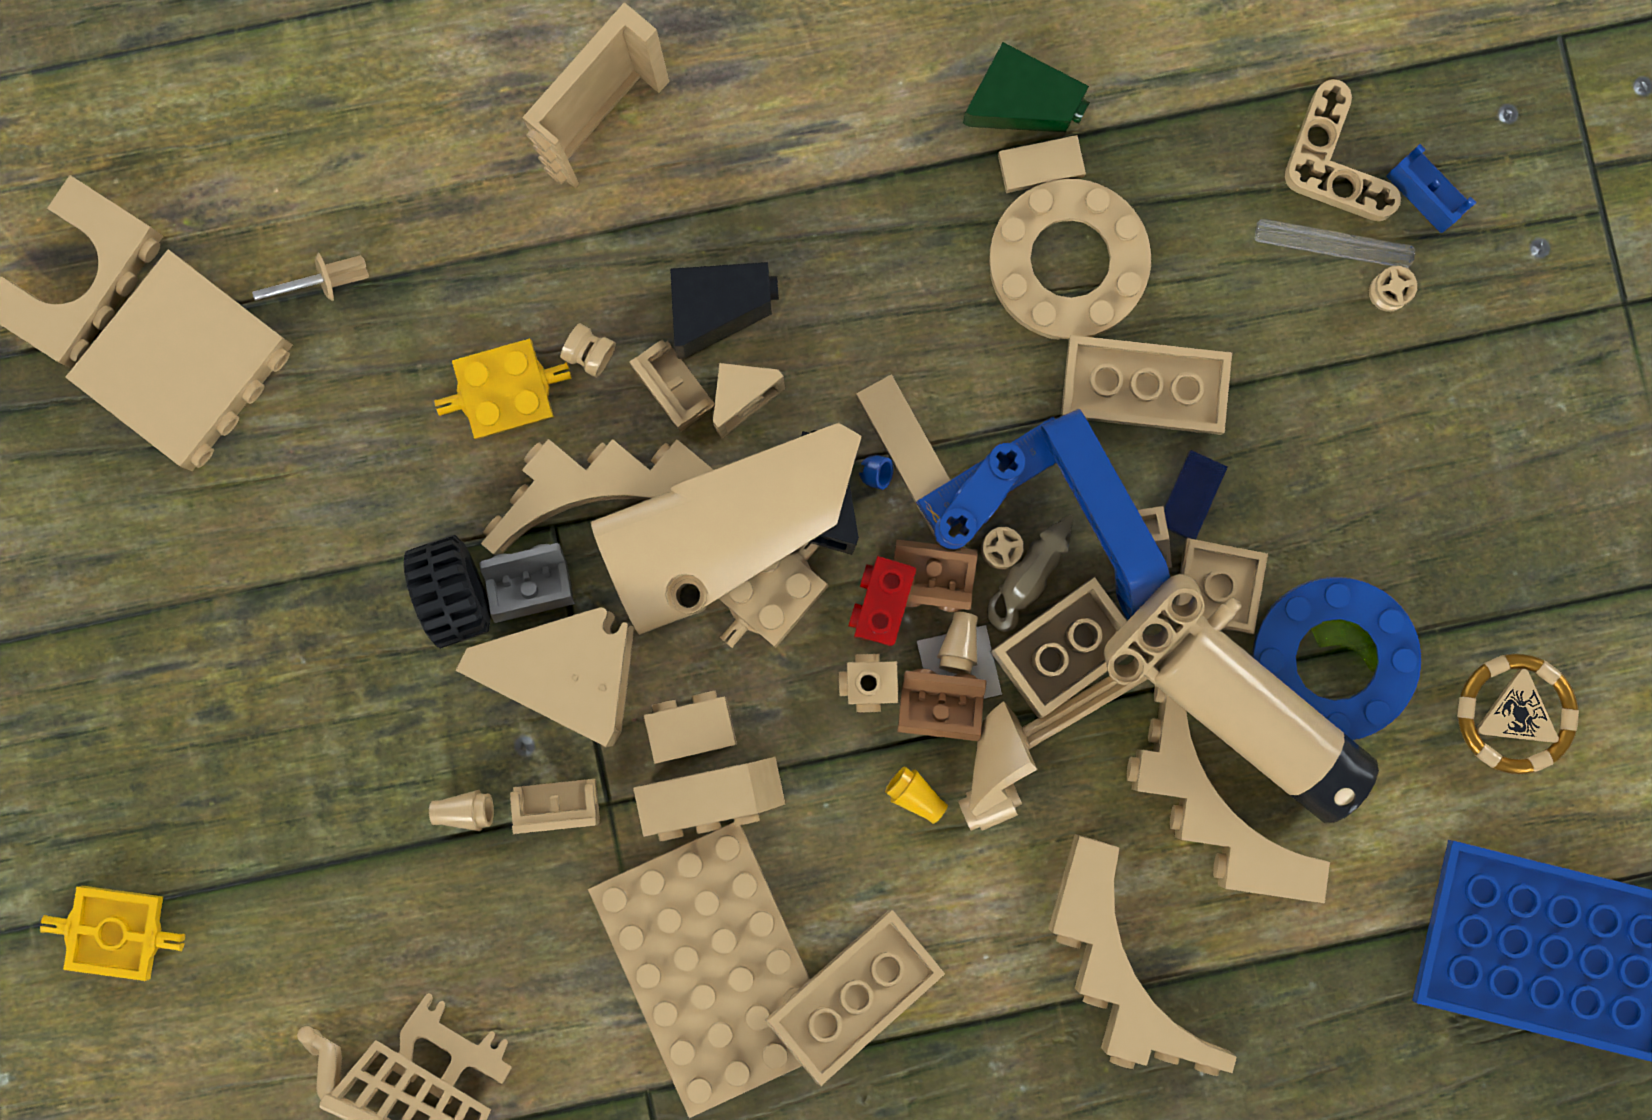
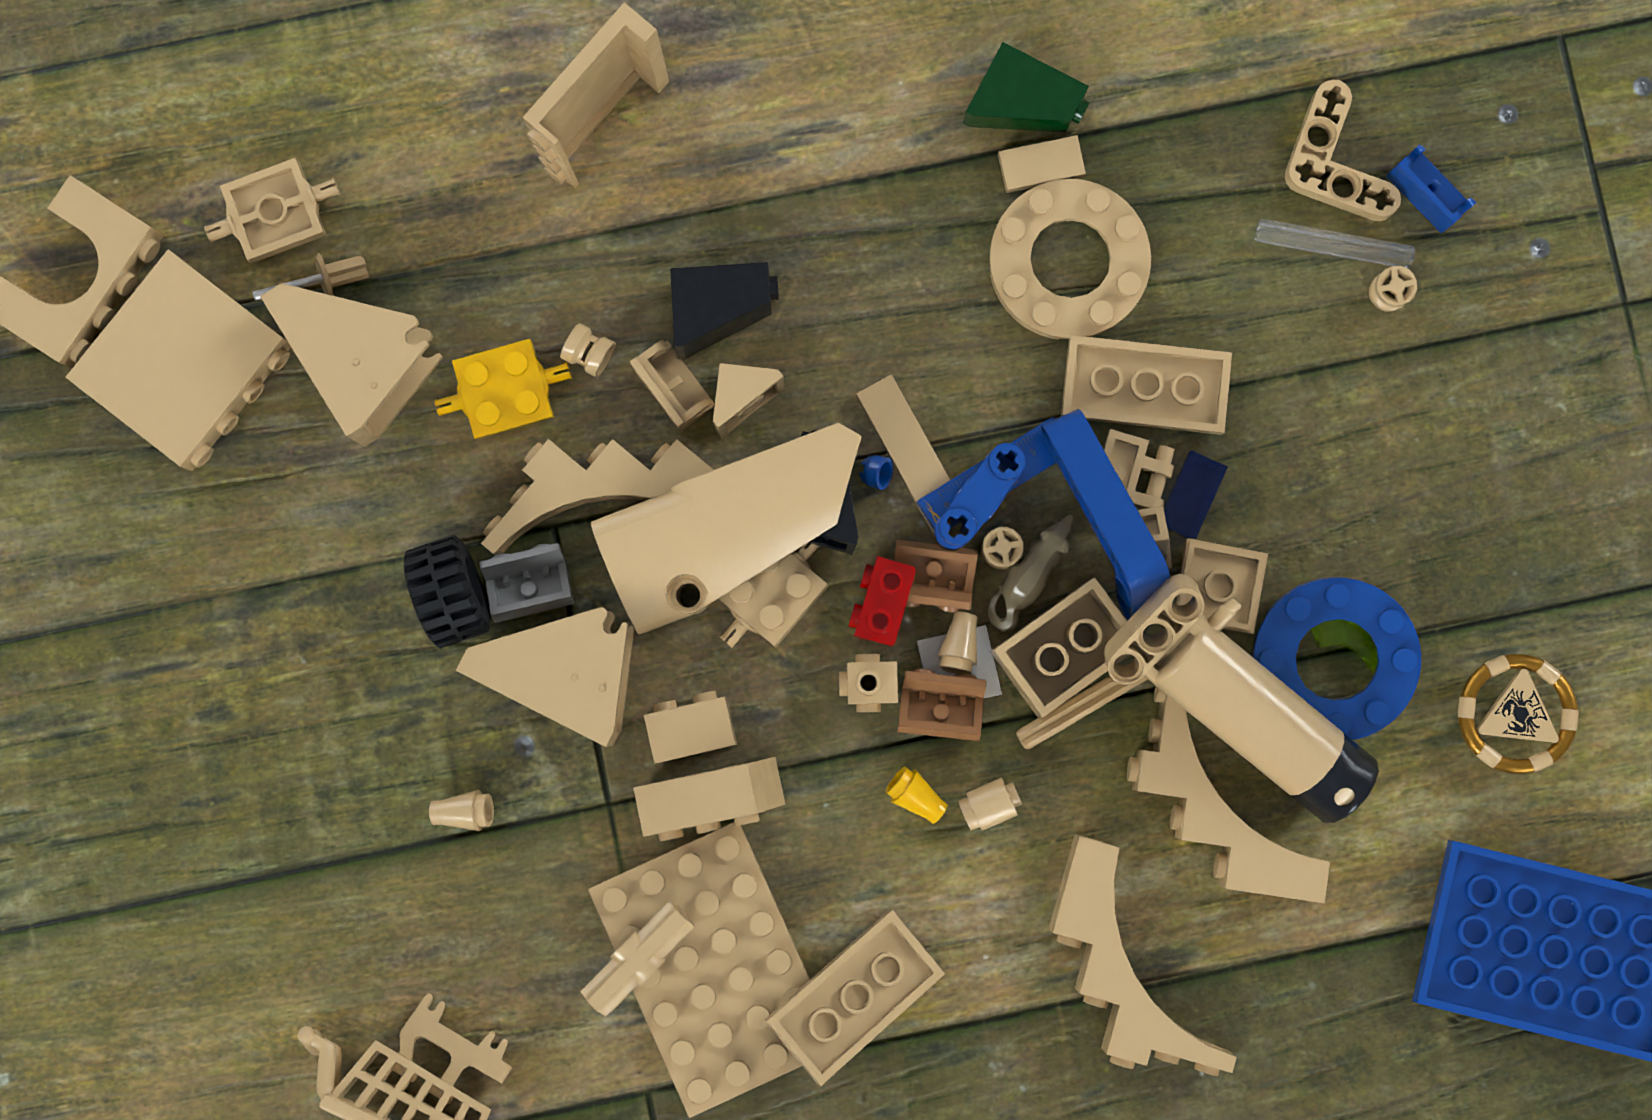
yellow plate [40,886,185,981] -> none
tan hinge [510,778,600,834] -> none
tan slope [969,701,1037,817] -> none
none -> tan plate [204,158,341,264]
none -> tan ladder [260,283,443,447]
none -> tan piece [580,900,695,1017]
none -> tan plate [1103,429,1175,509]

